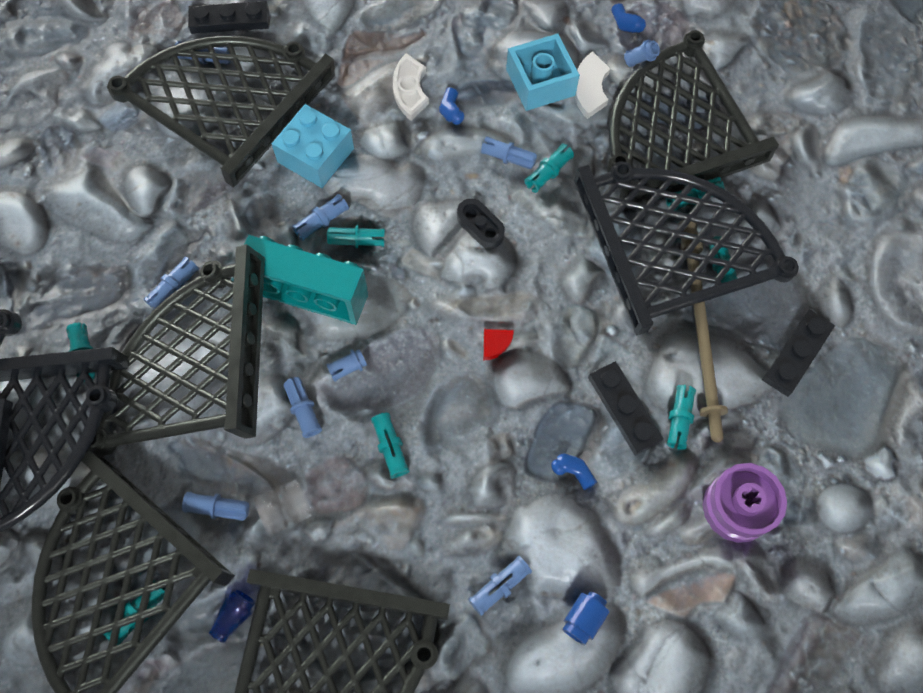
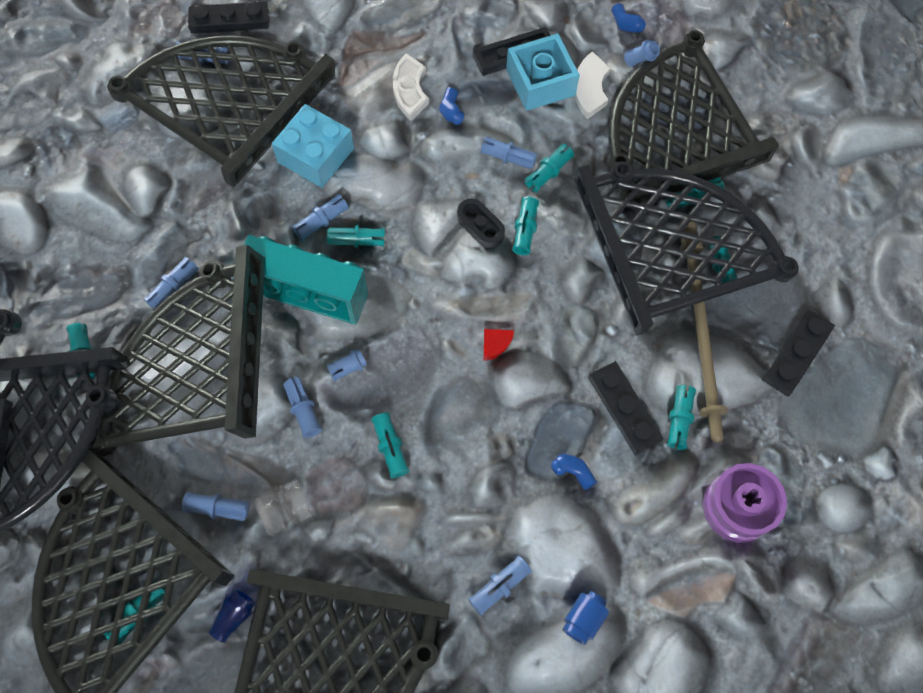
none -> black plate [473,27,551,76]
none -> teal pin [512,197,539,256]

